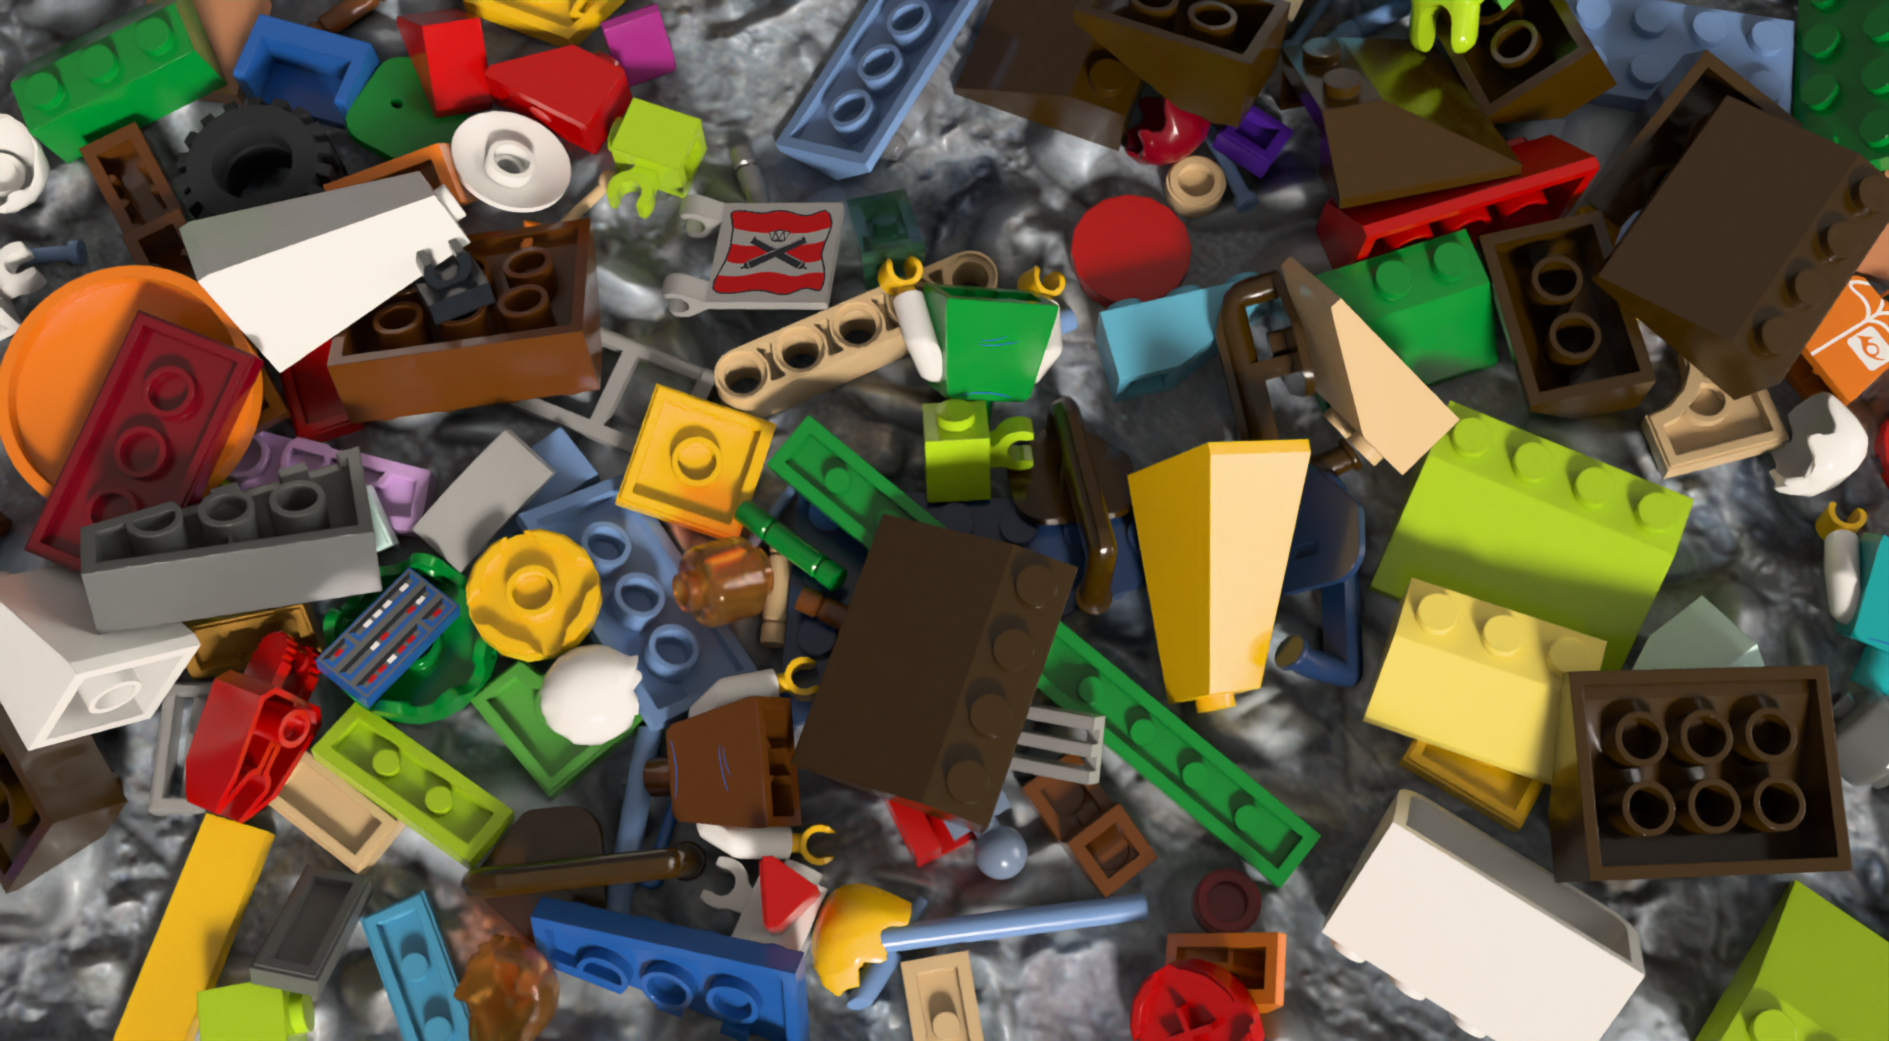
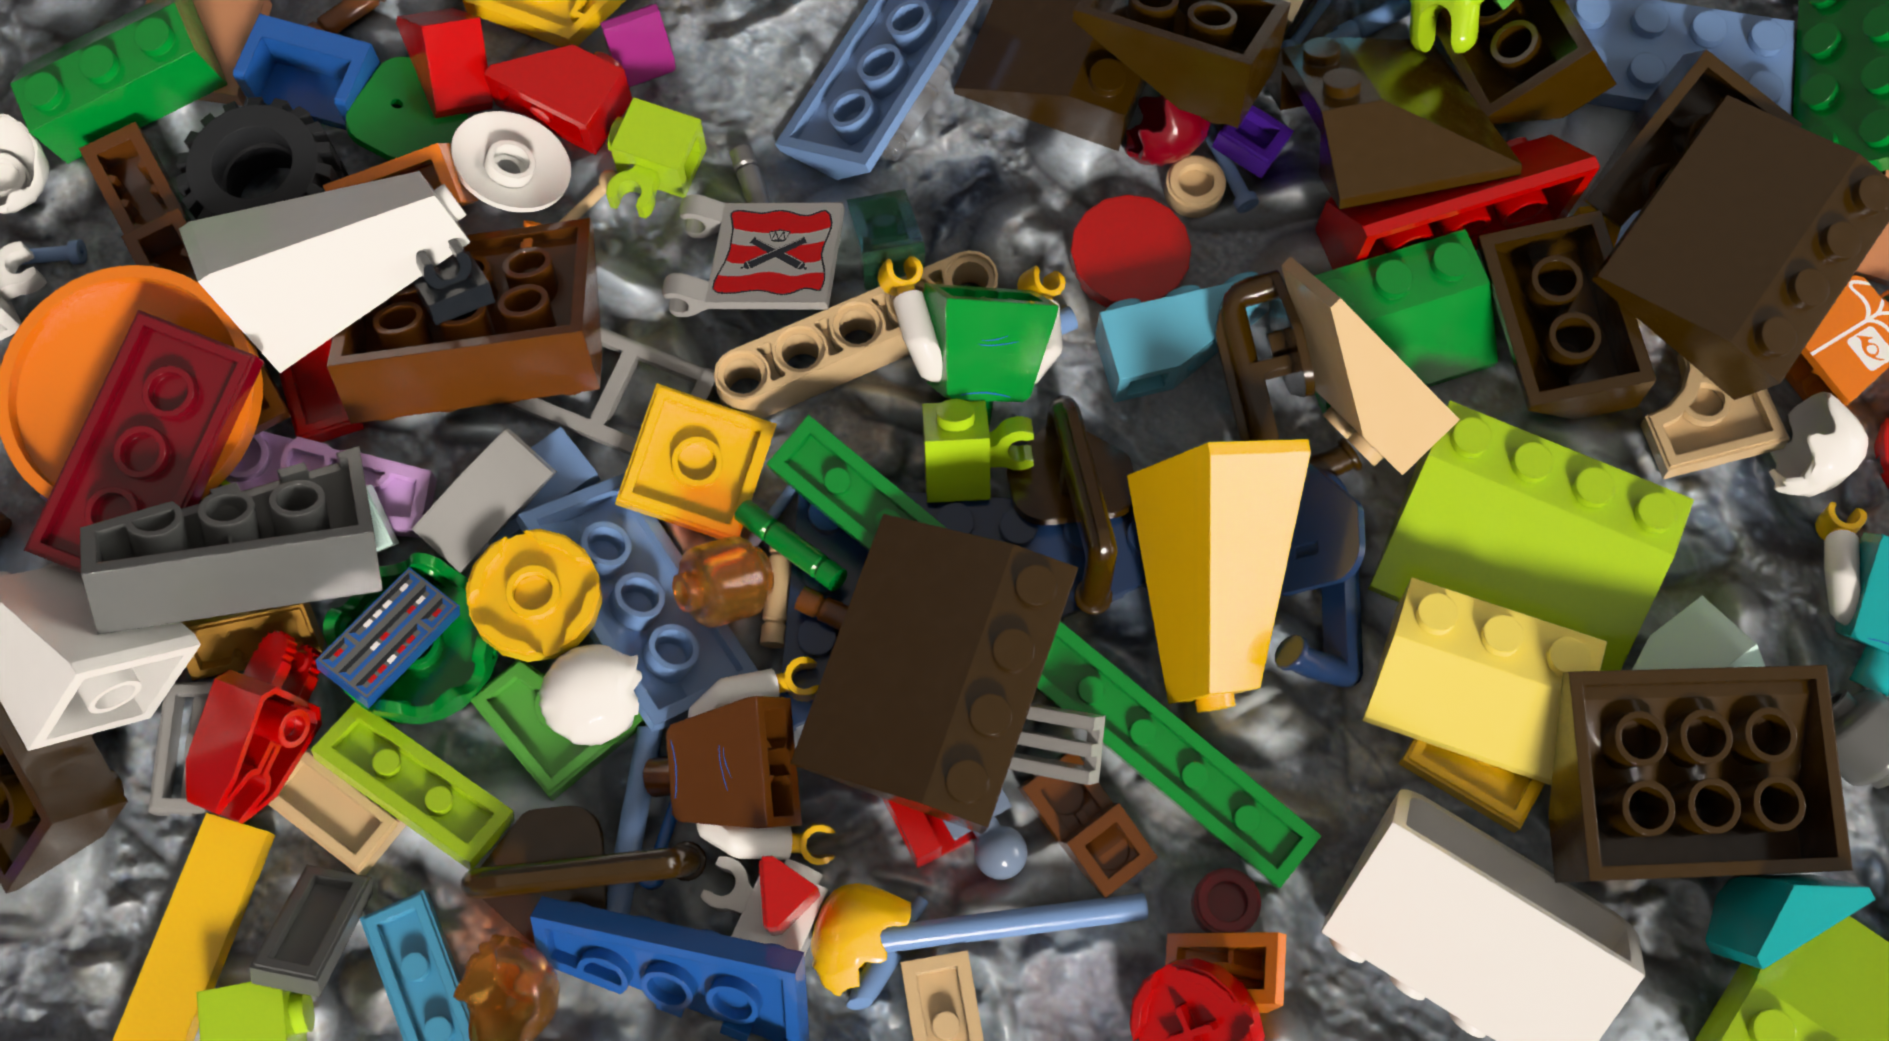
none -> teal slope [1705,874,1876,969]

